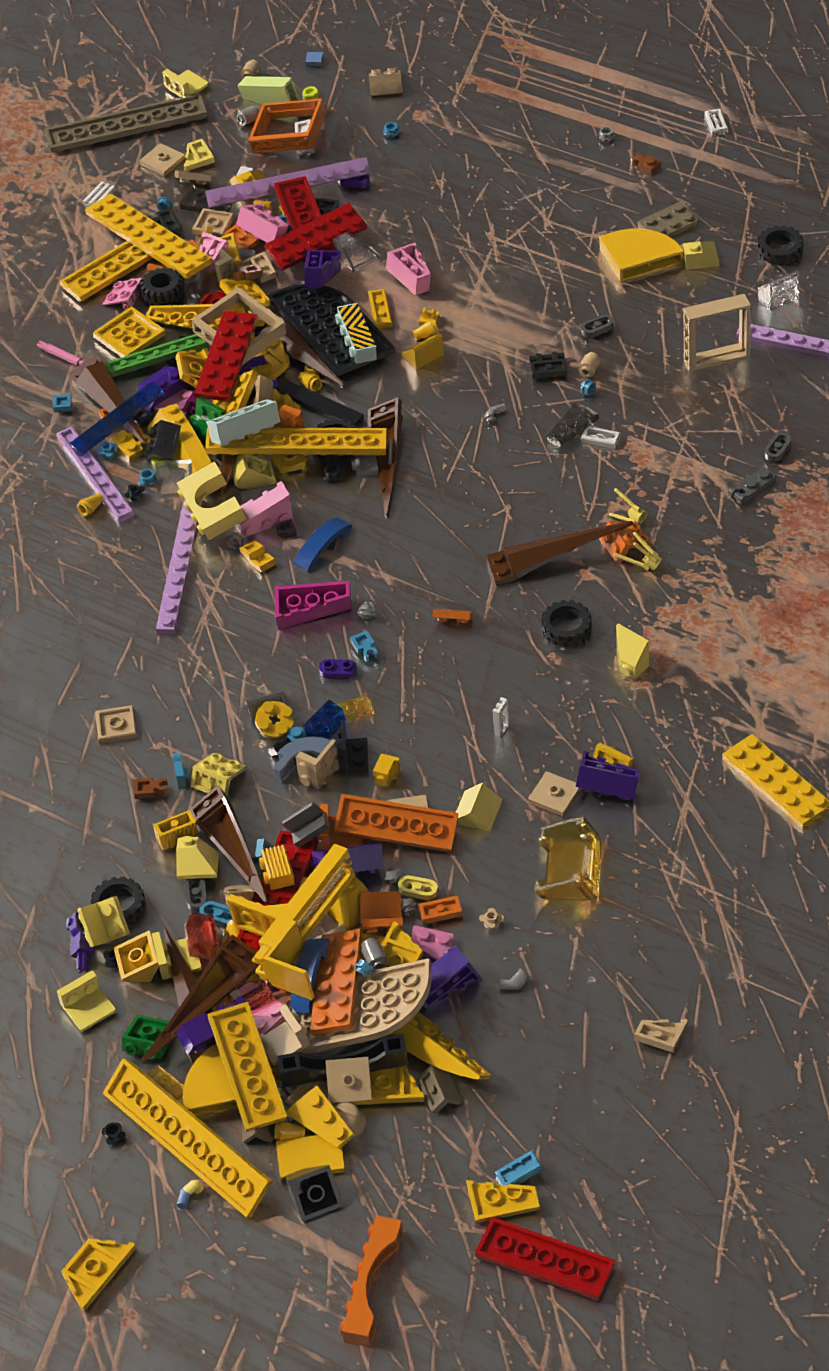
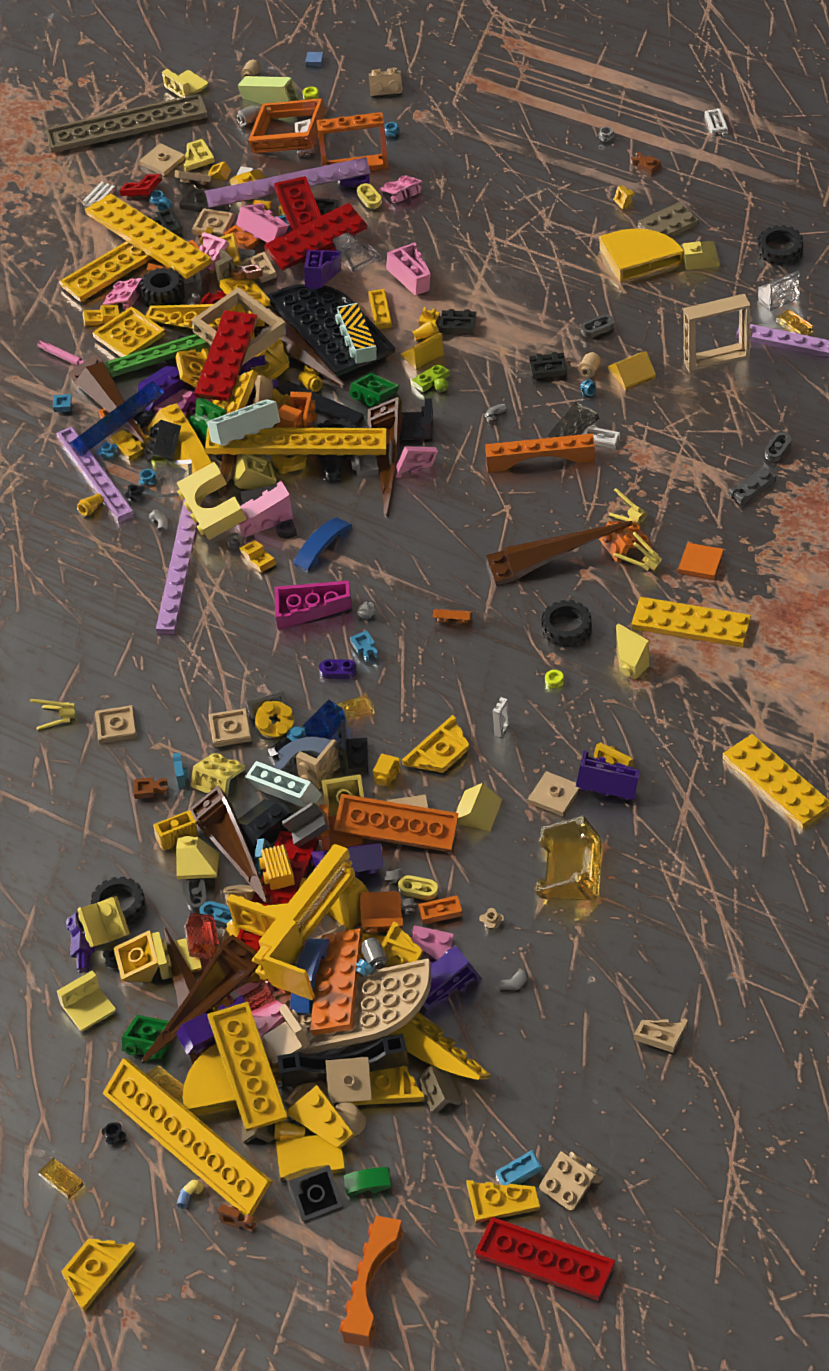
none -> light yellow plant [30,699,76,730]
none -> clear yellow plate [38,1158,84,1199]
none -> yellow slope [83,305,119,326]
none -> red plate [119,174,163,197]
none -> dark azure plate [149,190,165,205]
none -> light grey arm [149,510,168,533]
none -> yellow slope [208,161,231,180]
none -> tan plate [208,708,252,747]
none -> dark orange plate [217,1204,257,1232]
none -> black wedge [238,799,300,858]
none -> light aqua brick [246,761,322,808]
none -> orange bracket [290,392,318,428]
none -> orange window [317,112,389,171]
none -> light yellow slope [322,774,364,816]
none -> green slope [343,1167,392,1197]
none -> green plate [349,373,400,407]
none -> light yellow plate [357,184,382,209]
none -> bright pink hinge [379,175,422,203]
none -> bright pink wing [395,446,438,478]
none -> black bracket [400,399,433,440]
none -> yellow wing [402,715,470,773]
none -> lime plate [411,363,450,392]
none -> pearl dark grey plate [439,309,477,334]
none -> orange arch [485,433,595,472]
none -> tan bracket [539,1151,604,1211]
none -> neon yellow tile [545,670,564,689]
none -> yellow slope [608,351,656,390]
none -> yellow tile [614,185,635,209]
none -> yellow plate [631,597,751,648]
none -> orange tile [678,542,724,580]
none -> clear yellow plate [776,309,813,335]

